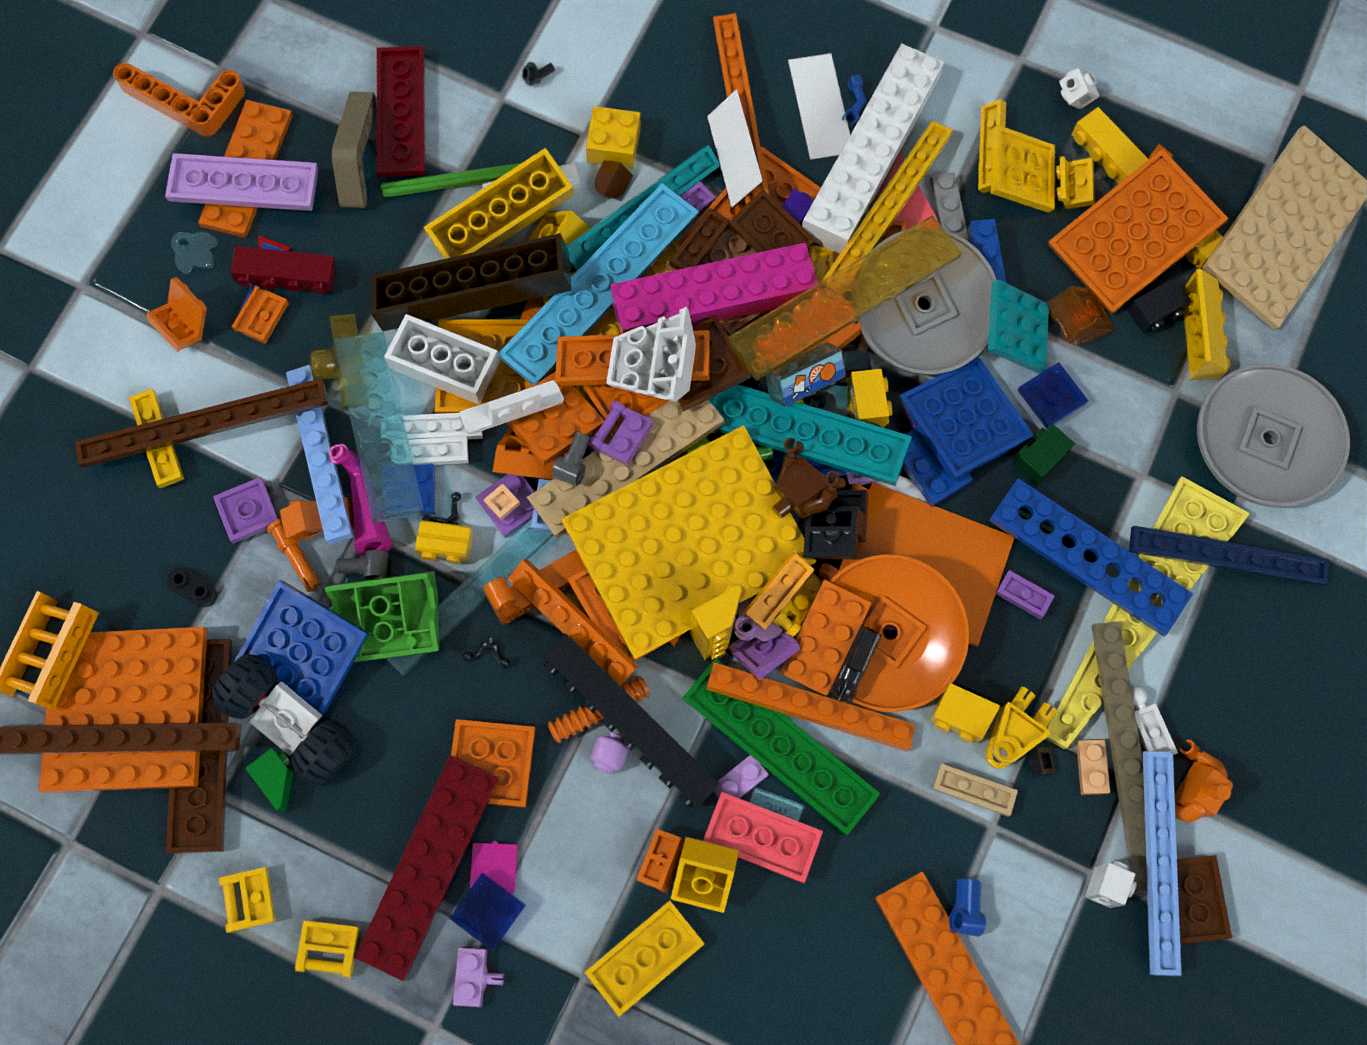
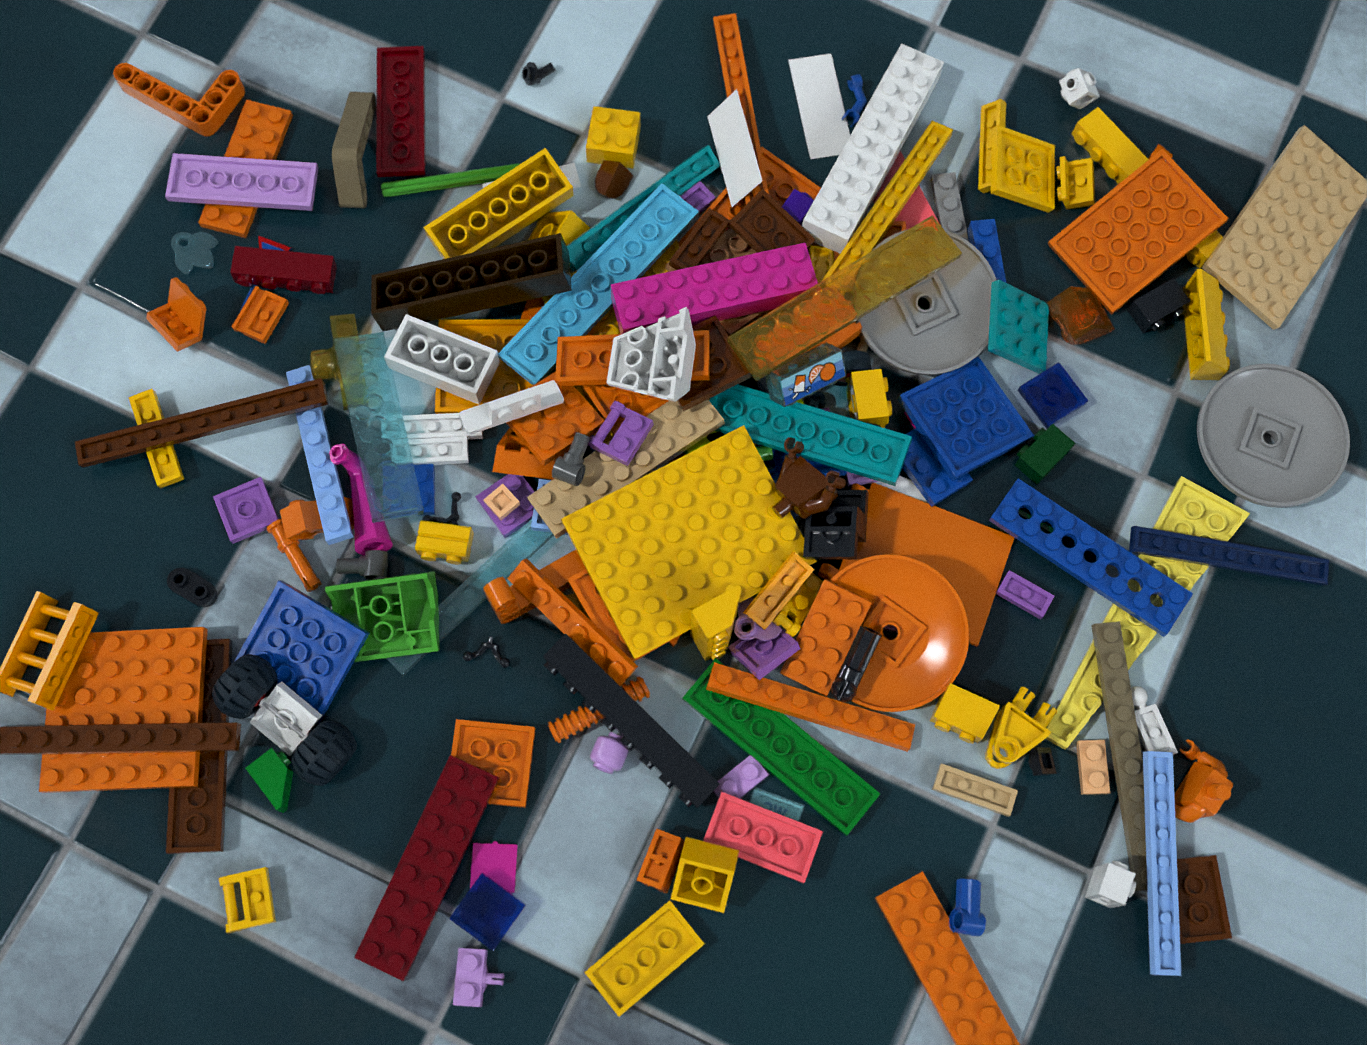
yellow plate [295,920,360,978] -> none

